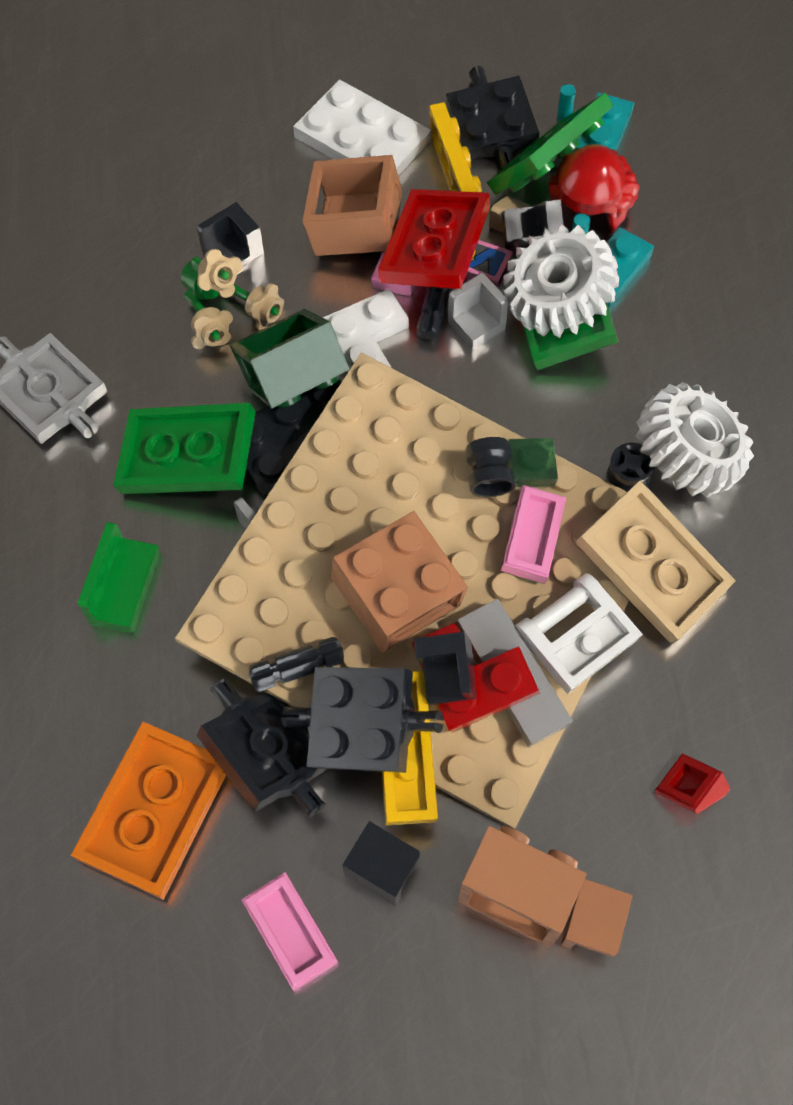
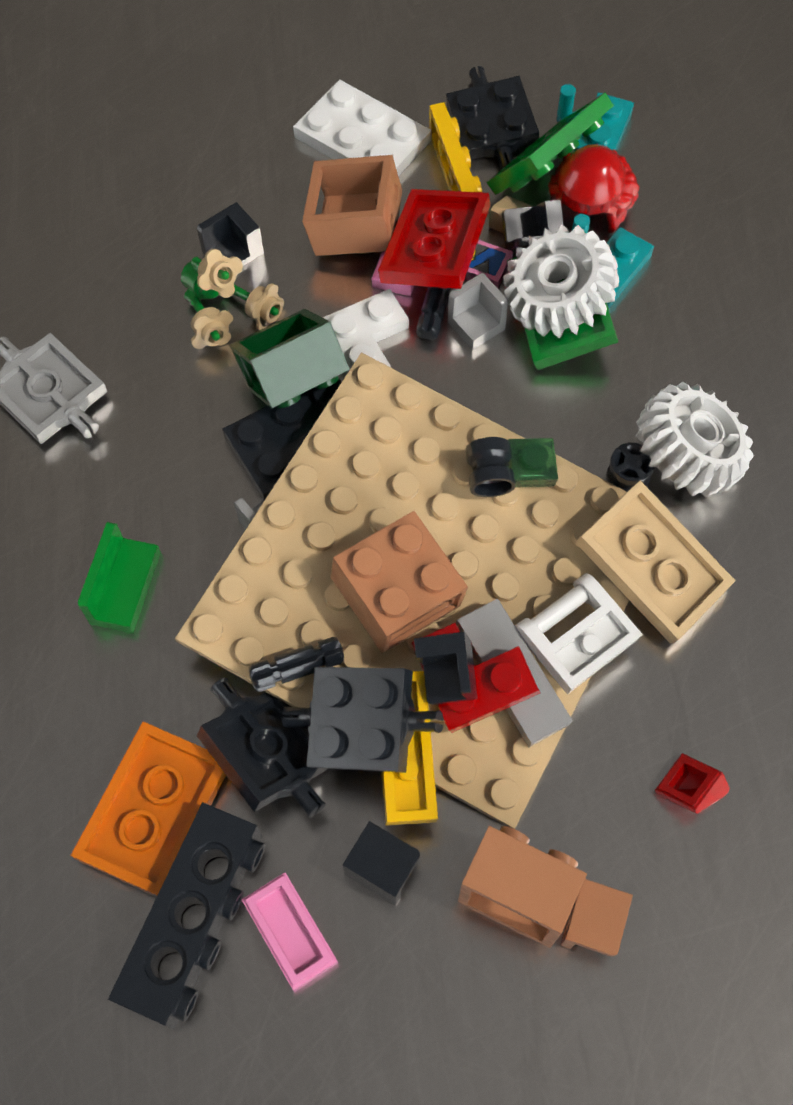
green plate [113,402,256,494] -> none
bright pink tile [500,485,567,584] -> none
none -> black brick [107,802,265,1029]

